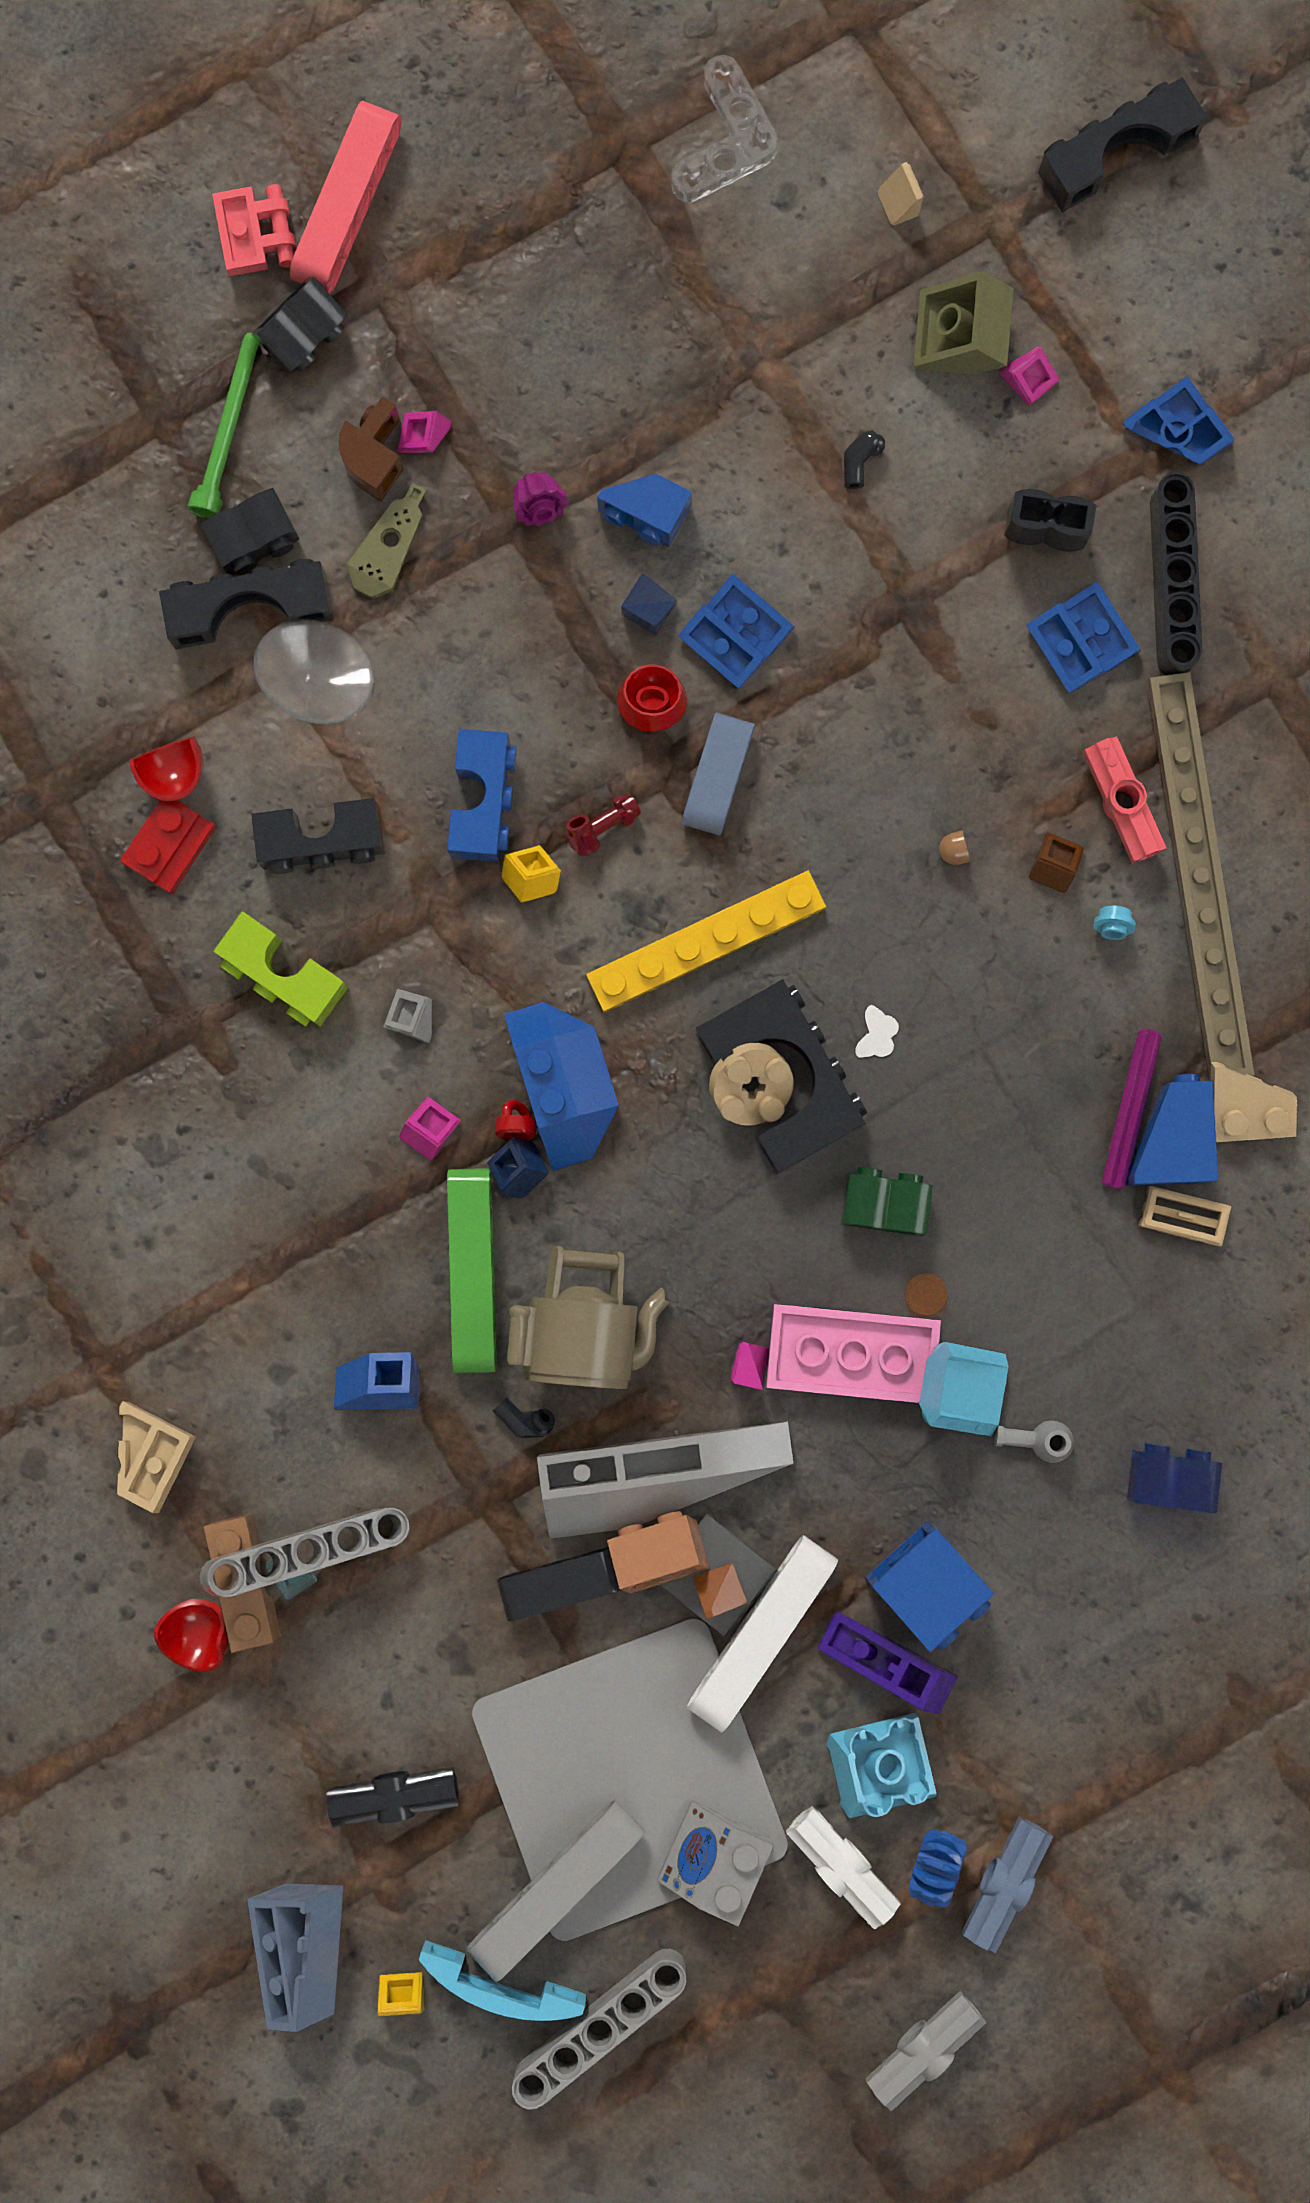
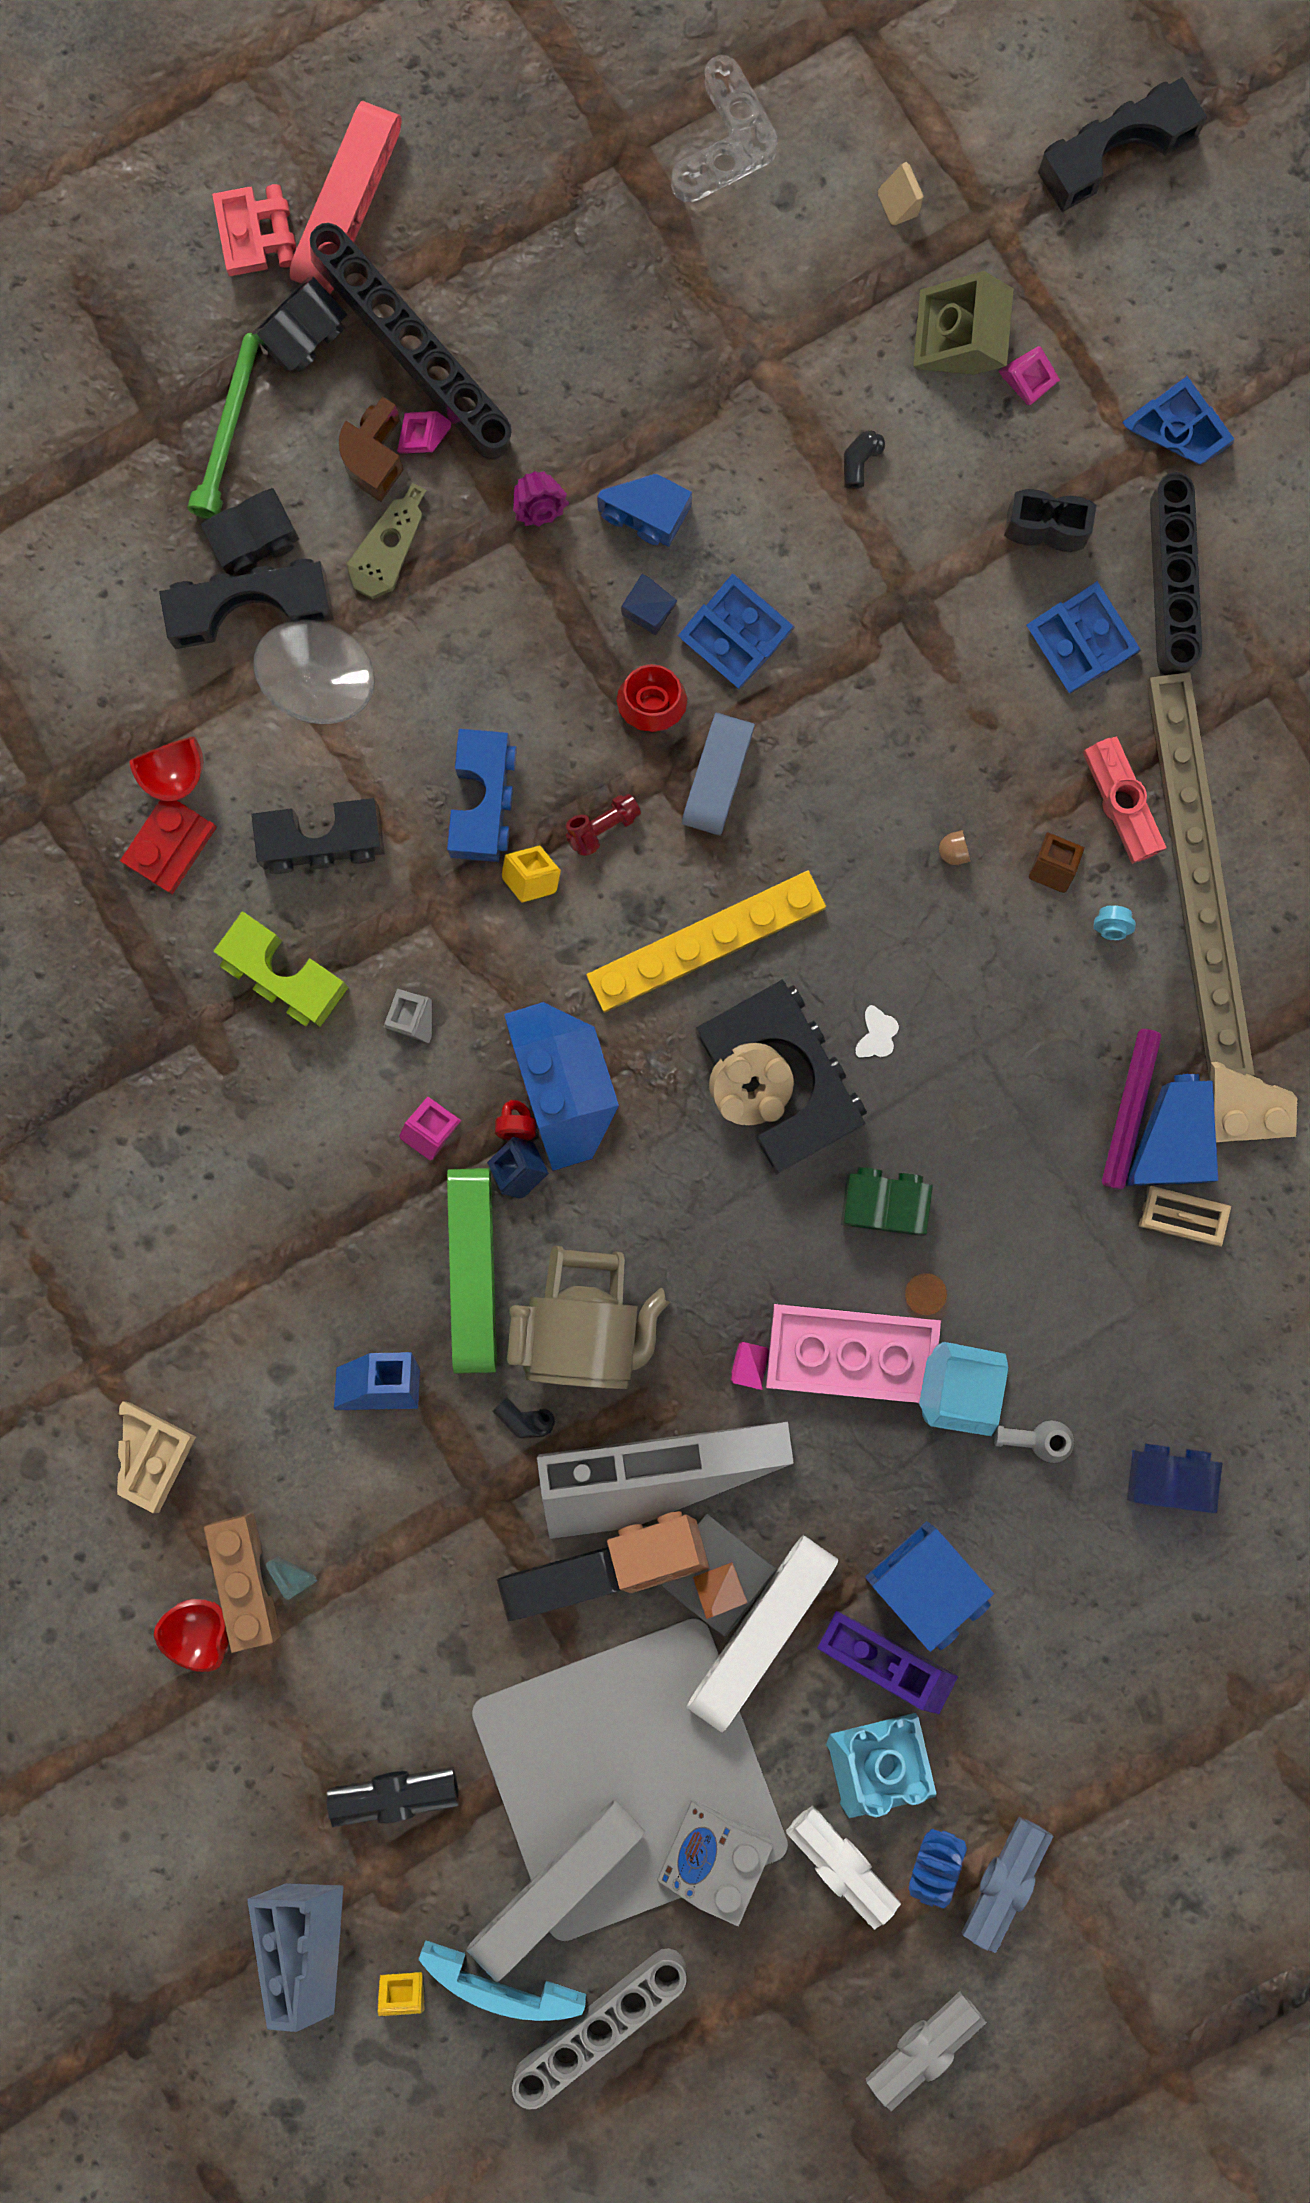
light grey beam [200,1508,409,1597] -> none
none -> black beam [309,223,512,459]

